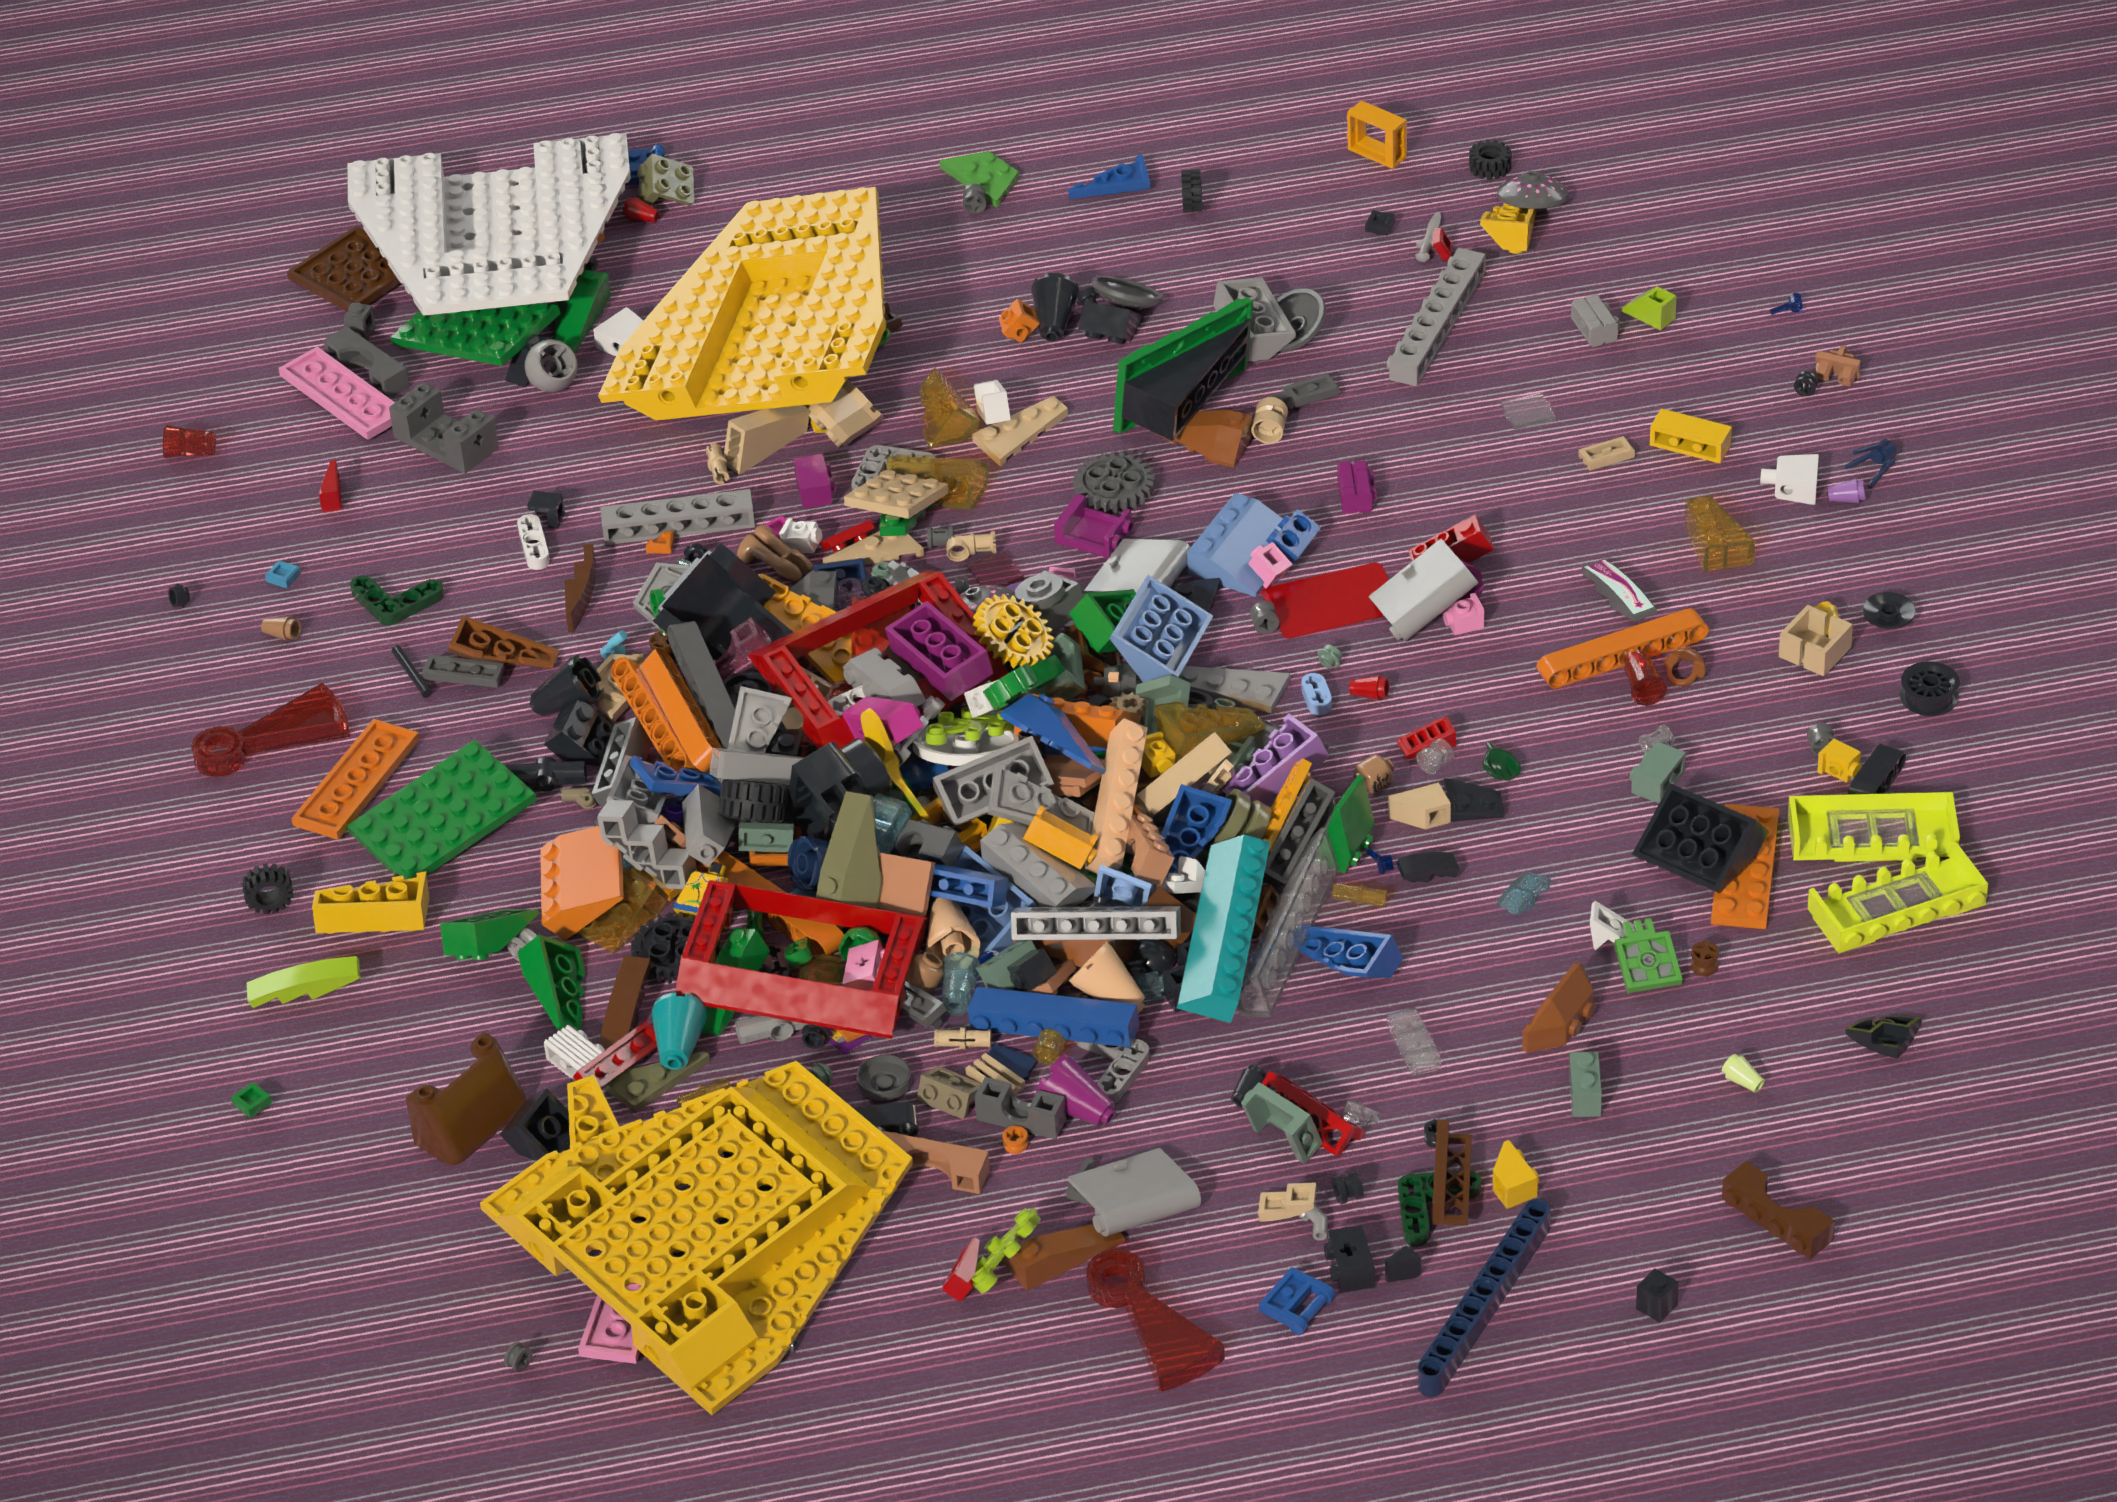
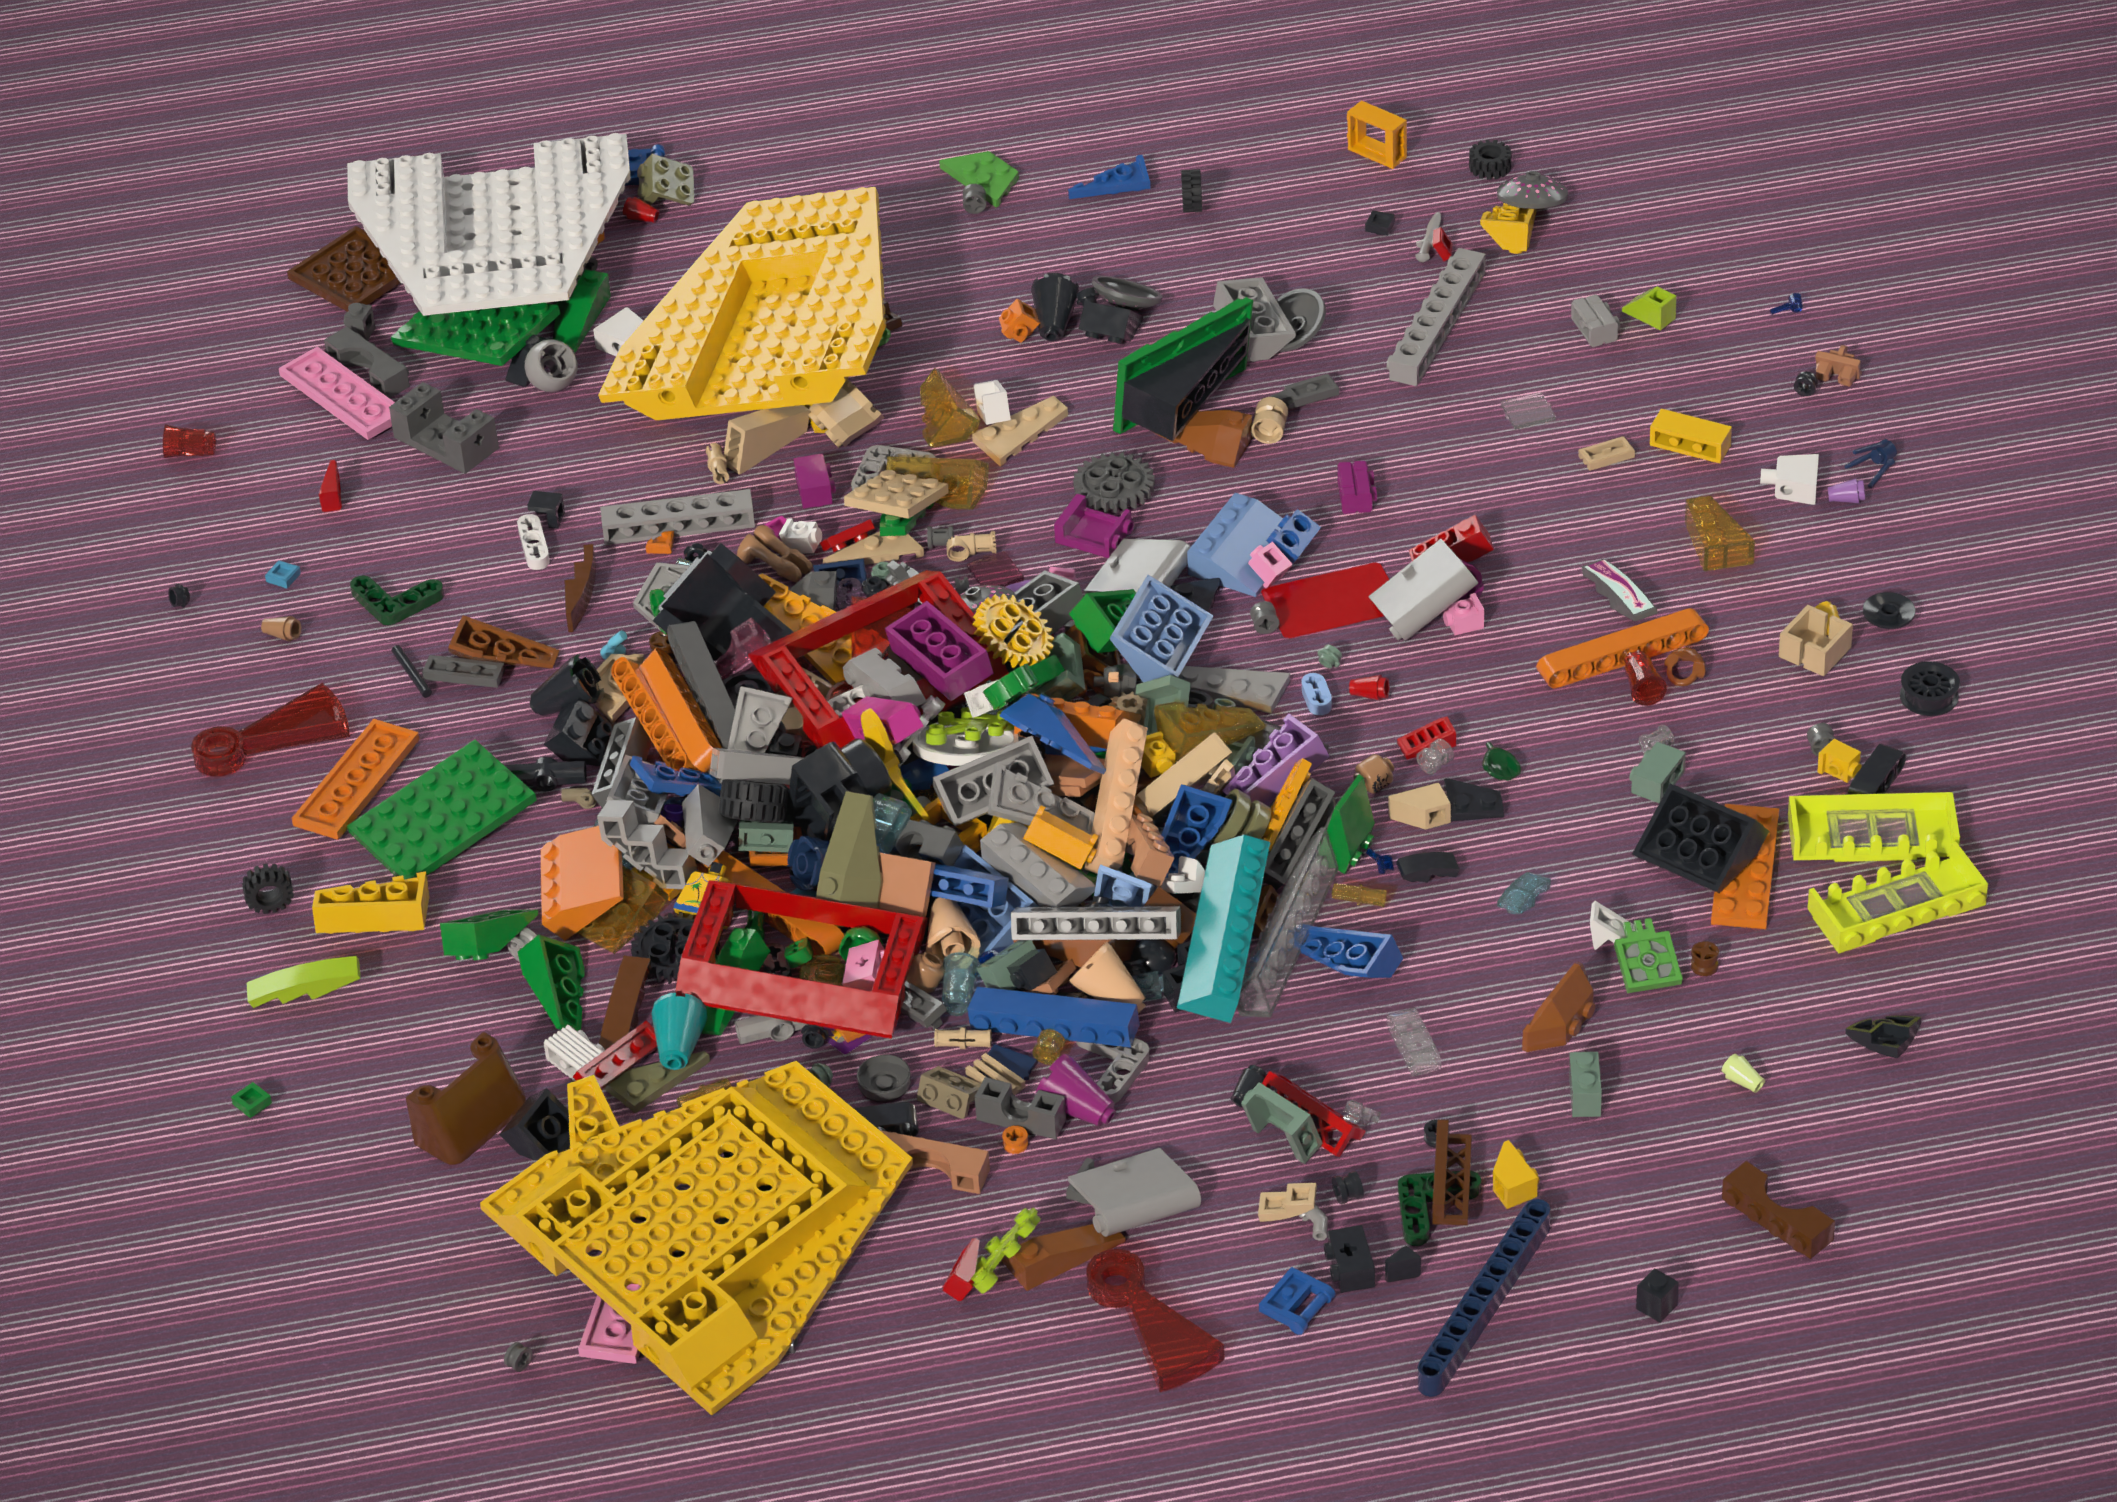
piece [1015,573,1065,610] -> none

